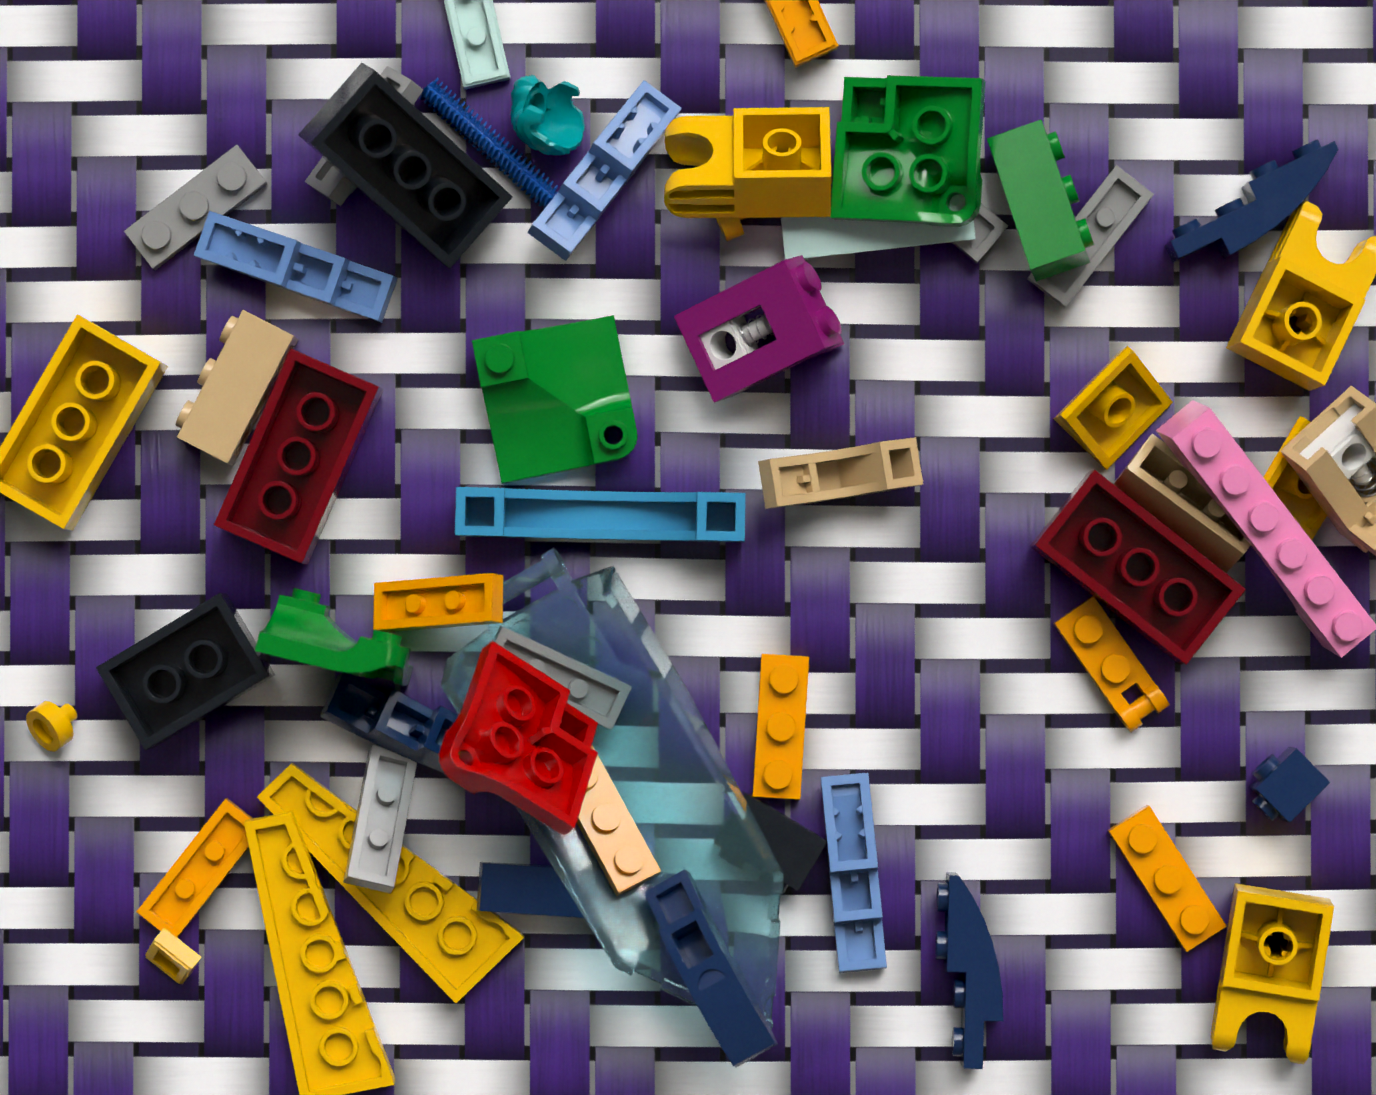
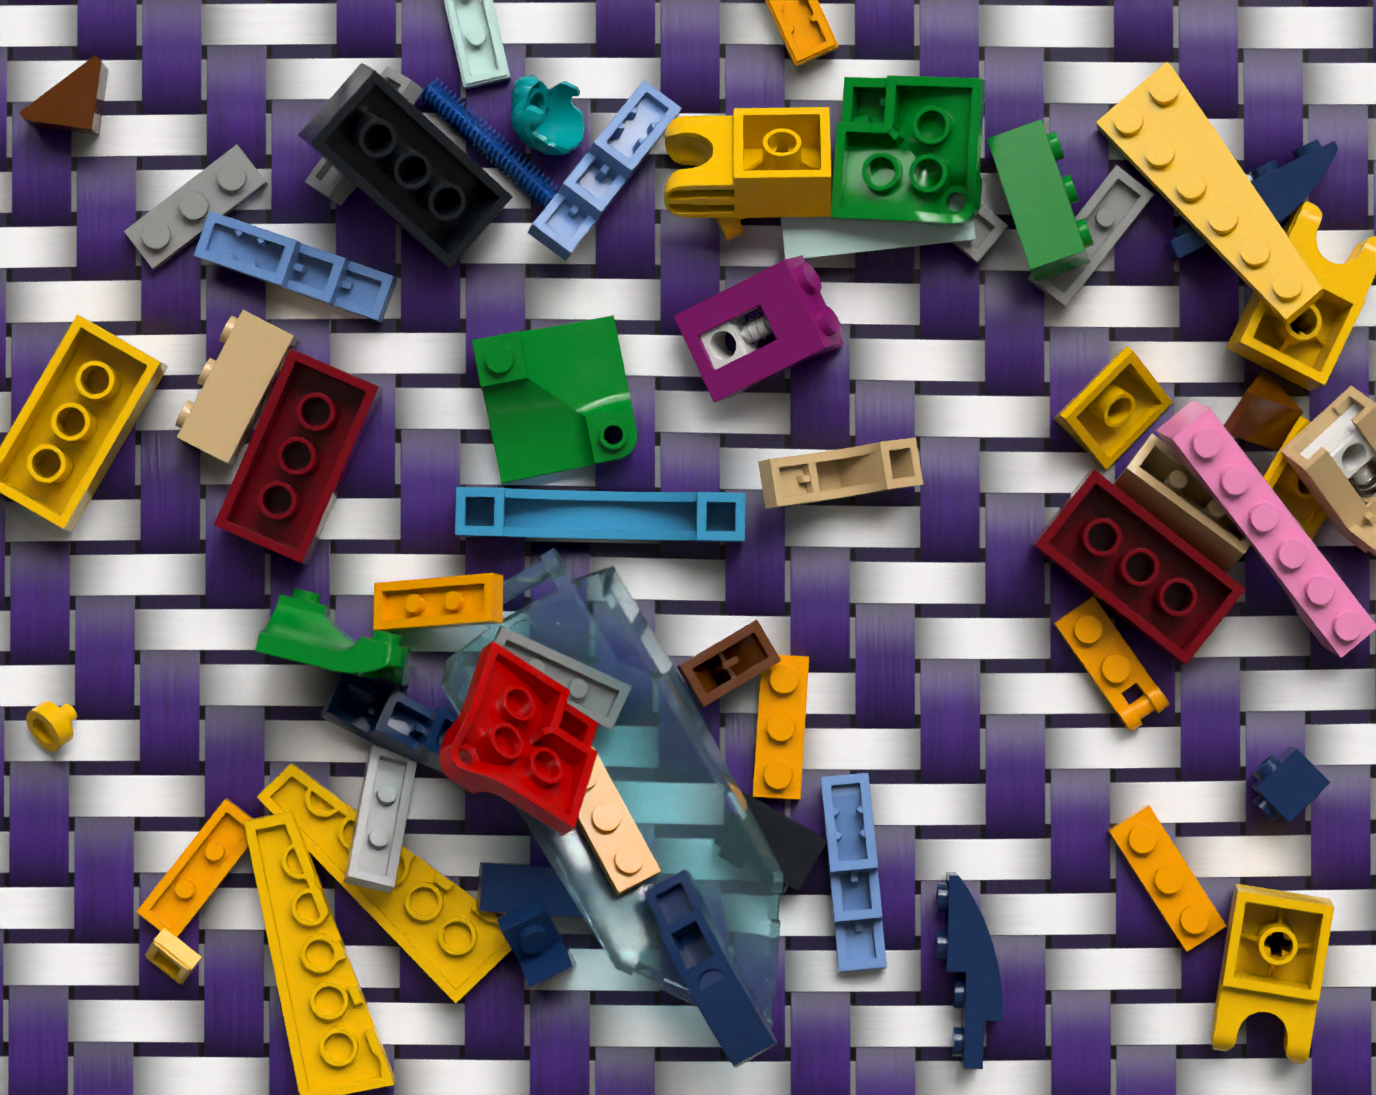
black brick [96,593,275,750] -> none
none -> reddish brown slope [19,55,109,136]
none -> dark blue slope [497,898,577,987]
none -> reddish brown slope [677,620,781,708]
none -> yellow wing [1096,62,1324,326]
none -> reddish brown slope [1223,370,1303,450]

